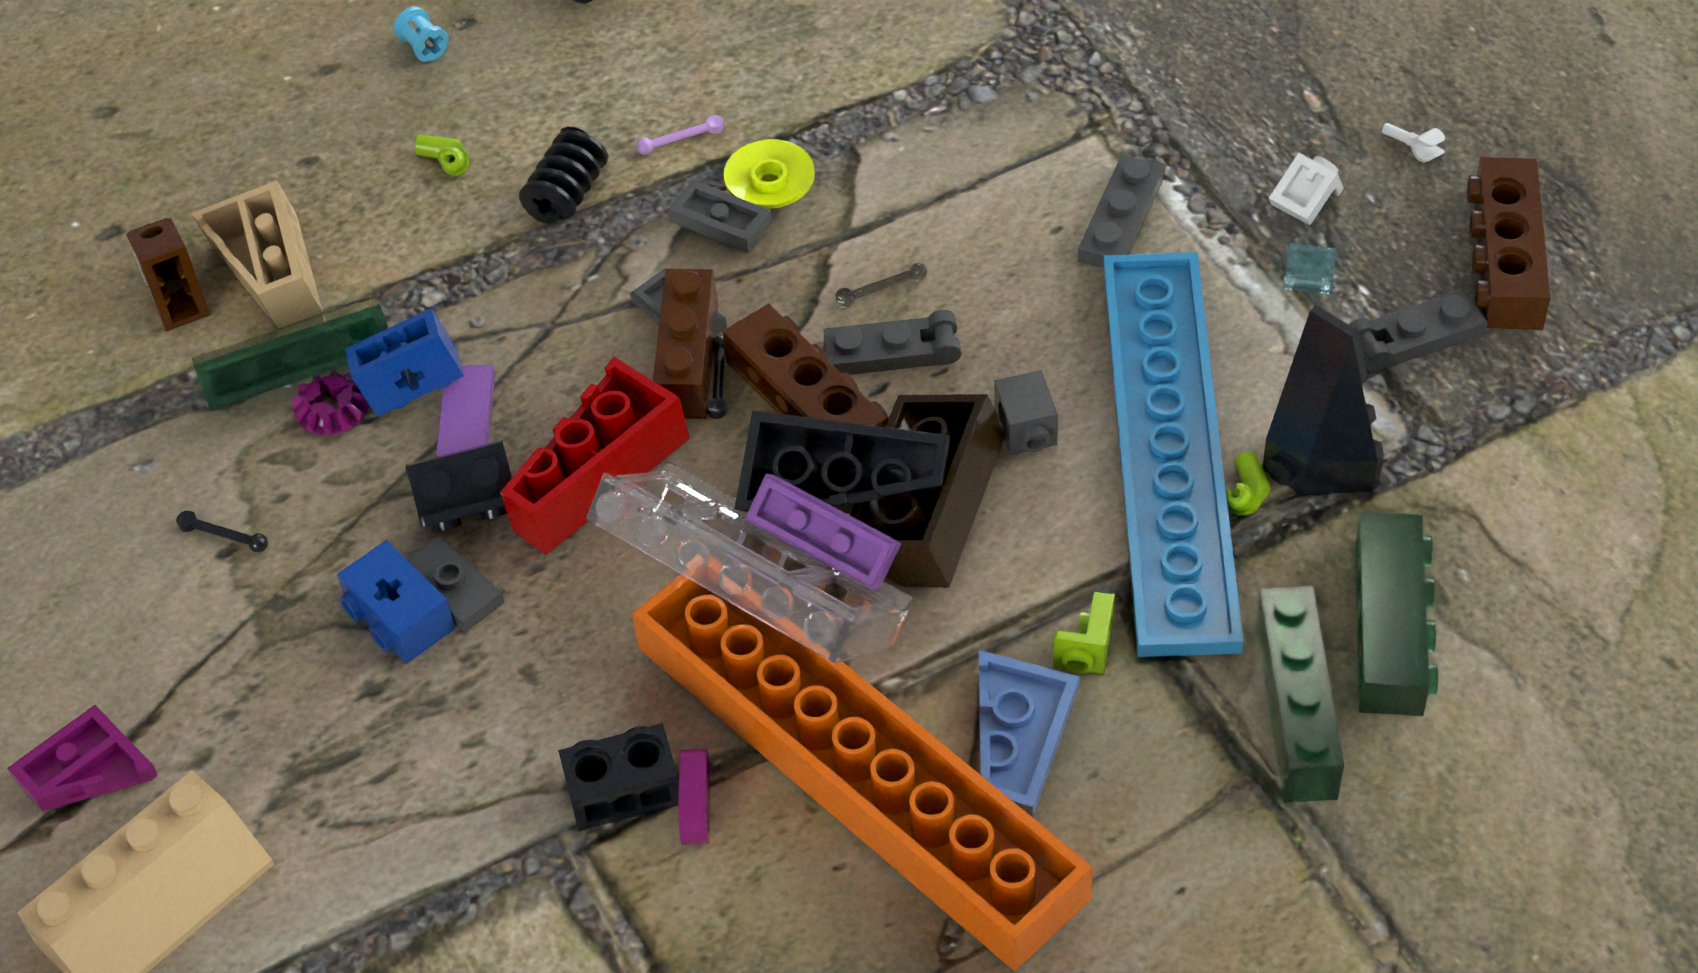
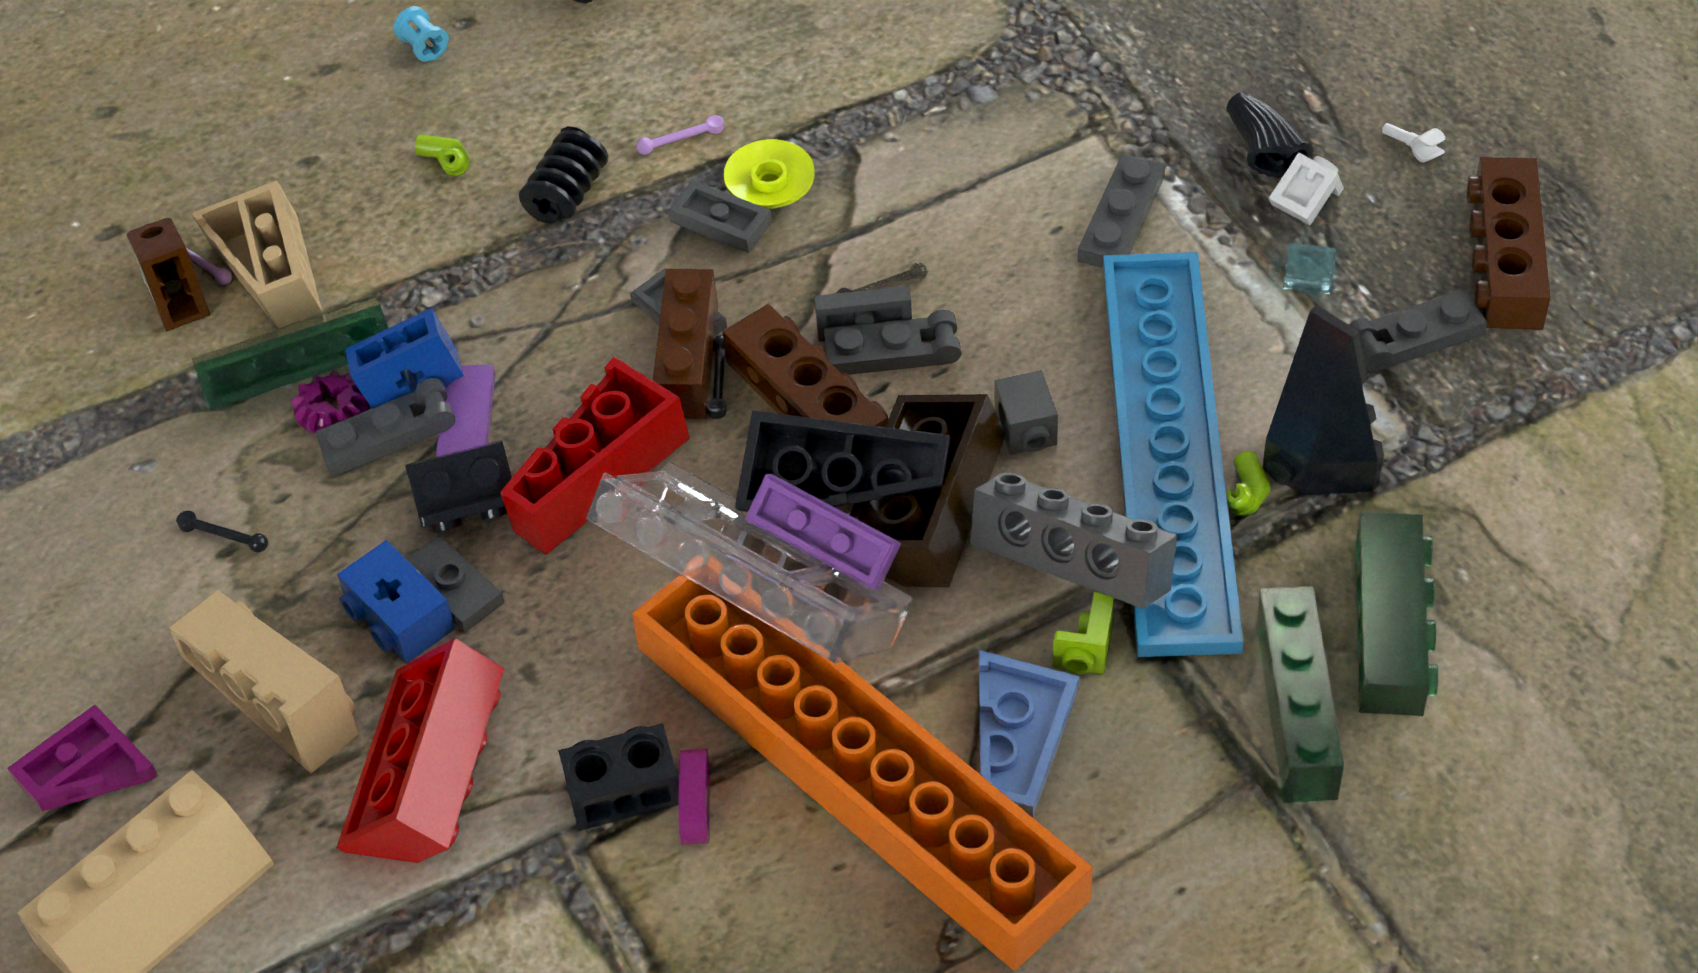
none -> tan wedge [169,590,359,774]
none -> lavender hinge [186,248,233,286]
none -> dark grey plate [316,378,455,477]
none -> red slope [336,638,504,863]
none -> dark grey plate [814,286,912,341]
none -> dark grey brick [970,473,1177,609]
none -> black piece [1226,92,1313,178]

